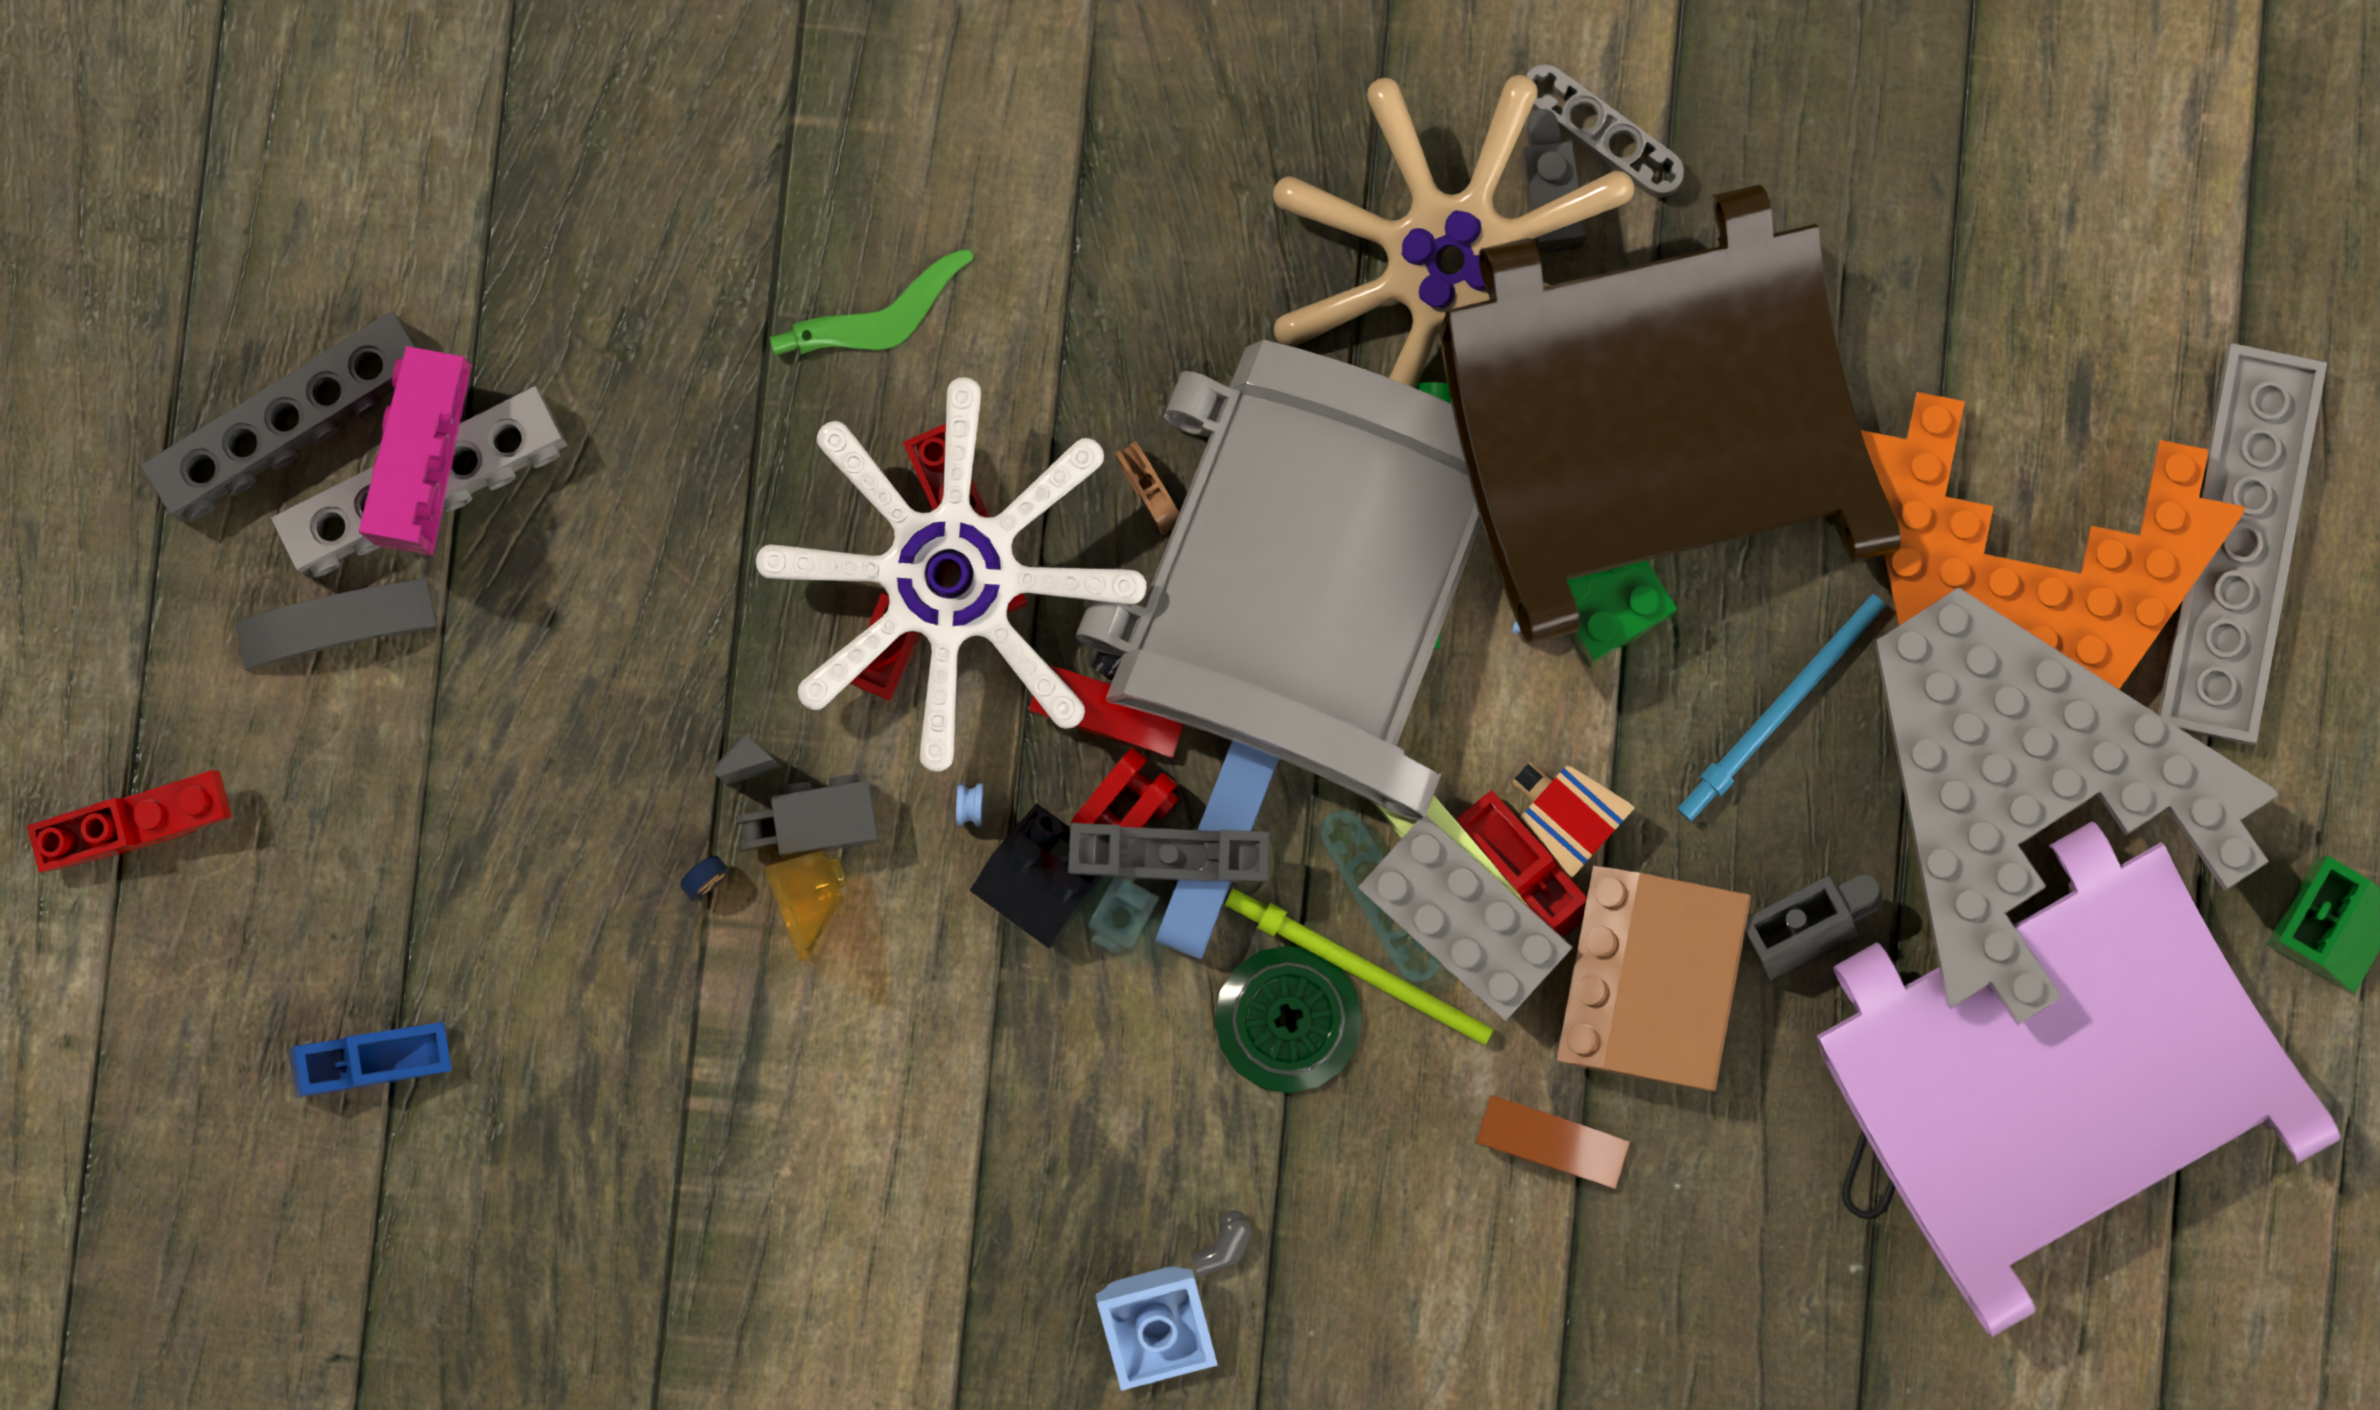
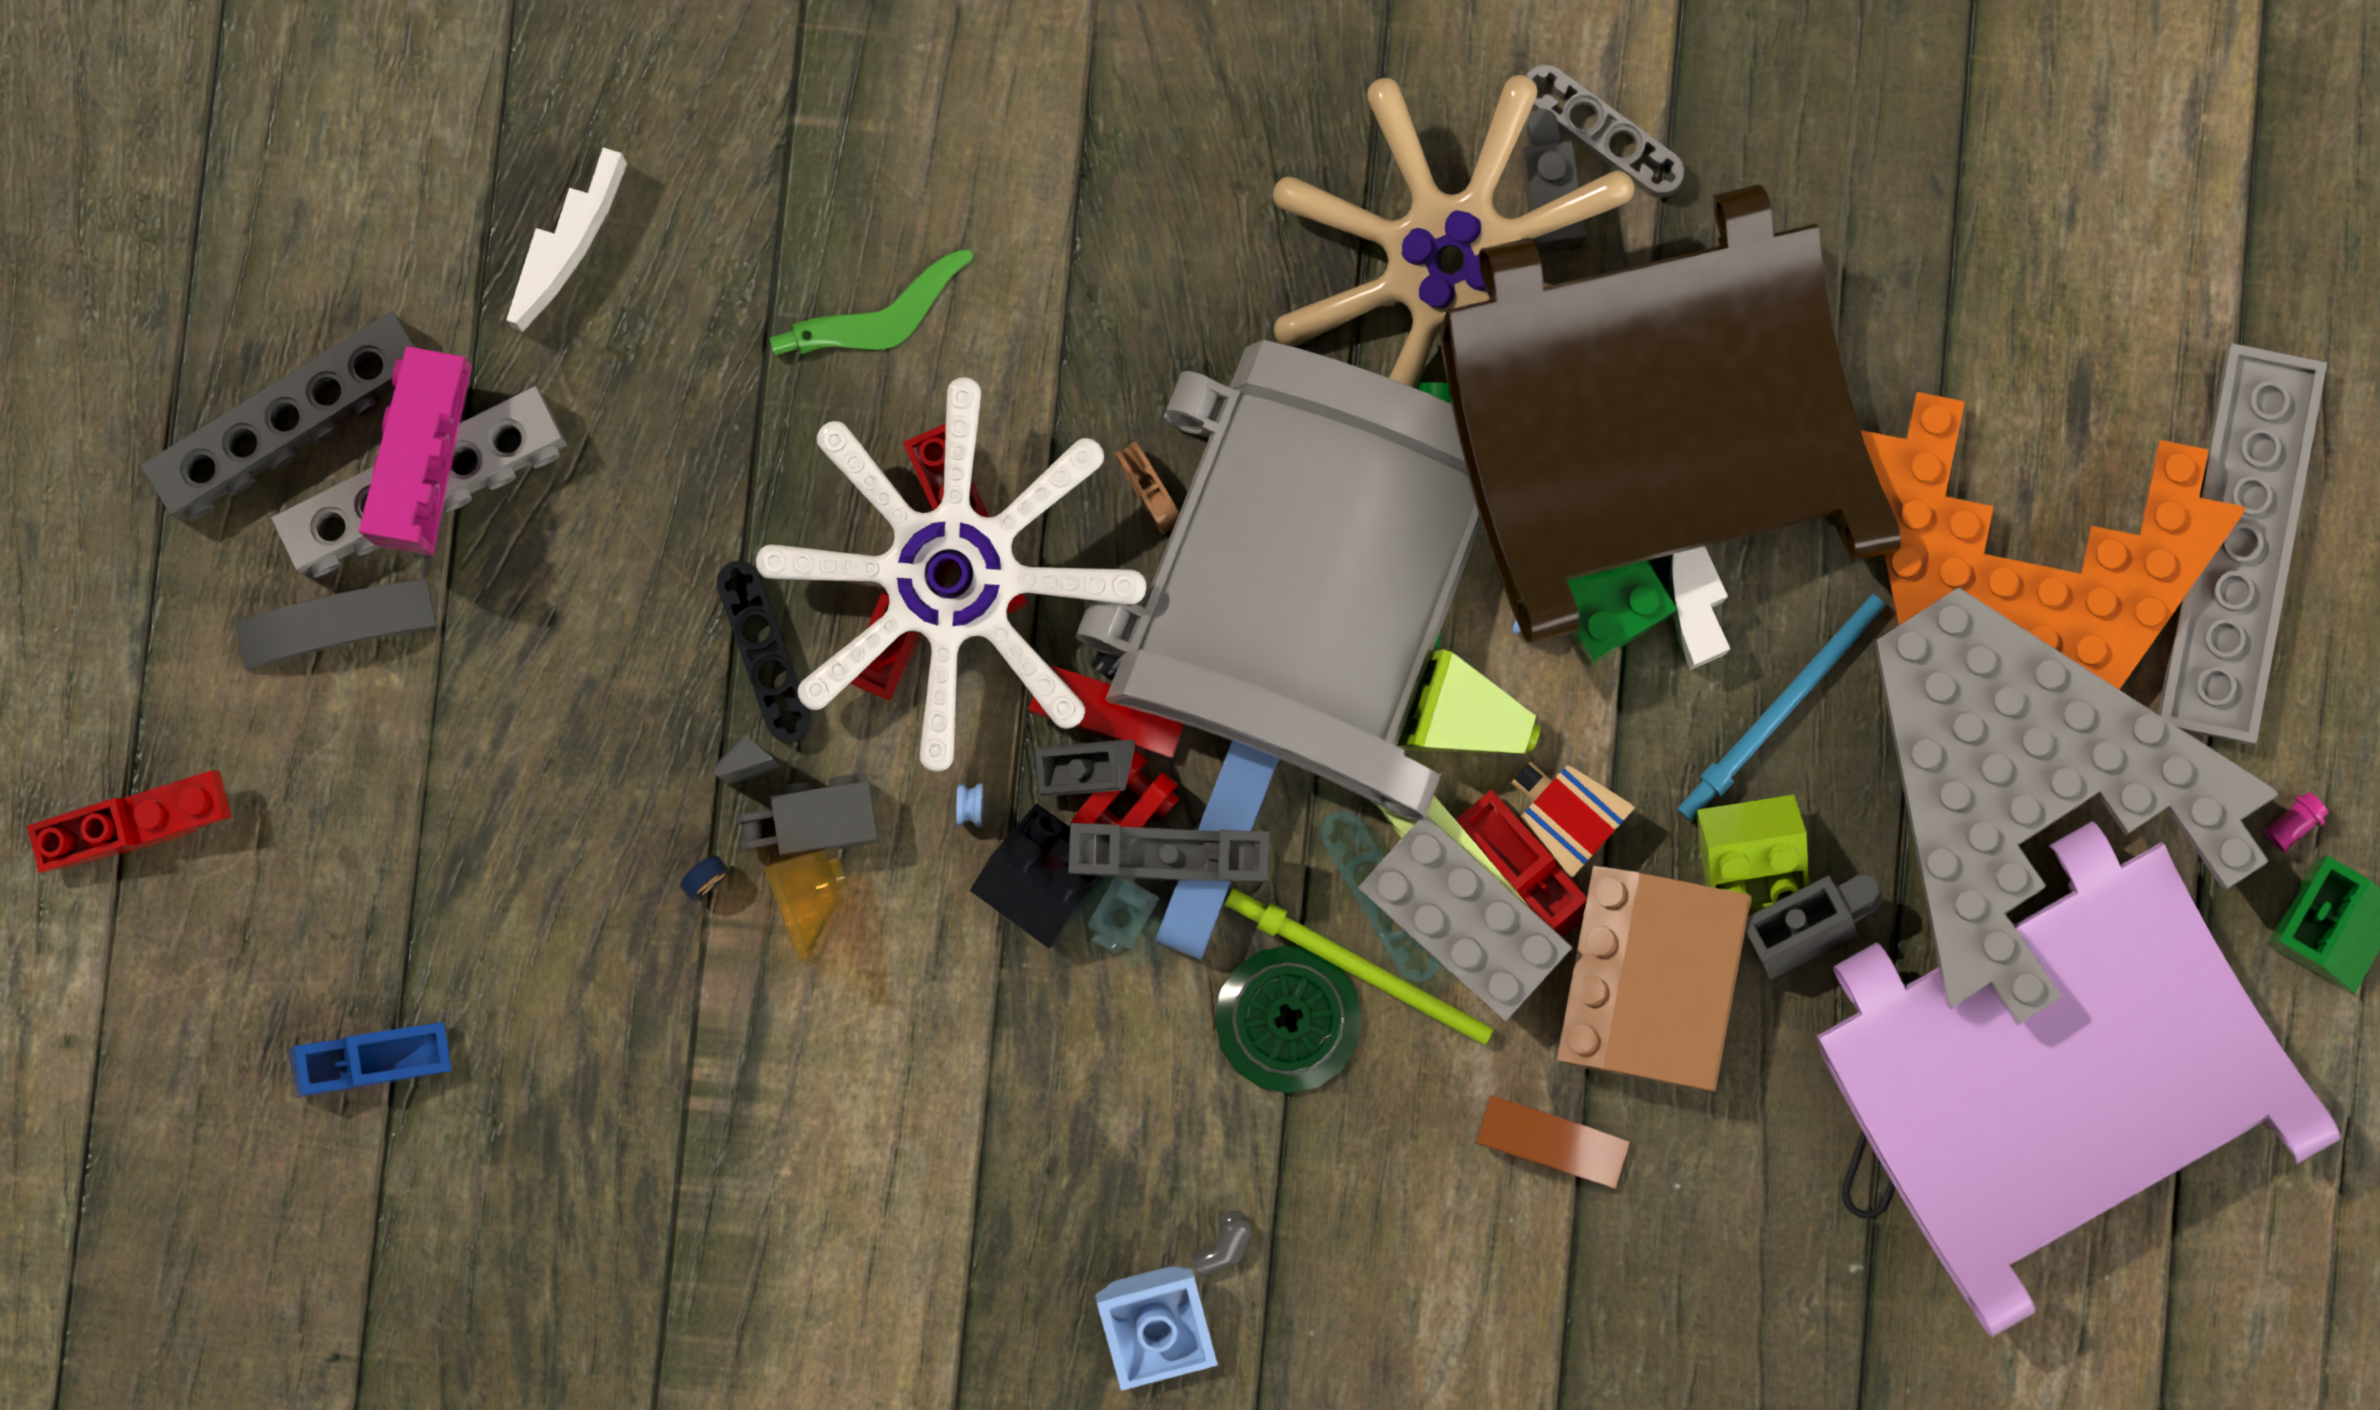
none -> white slope [506,148,627,332]
none -> black beam [717,561,812,744]
none -> dark grey slope [1034,739,1135,797]
none -> slope [1397,649,1540,755]
none -> white slope [1668,546,1730,670]
none -> lime slope [1697,794,1809,916]
none -> dark pink pin [2264,791,2329,854]

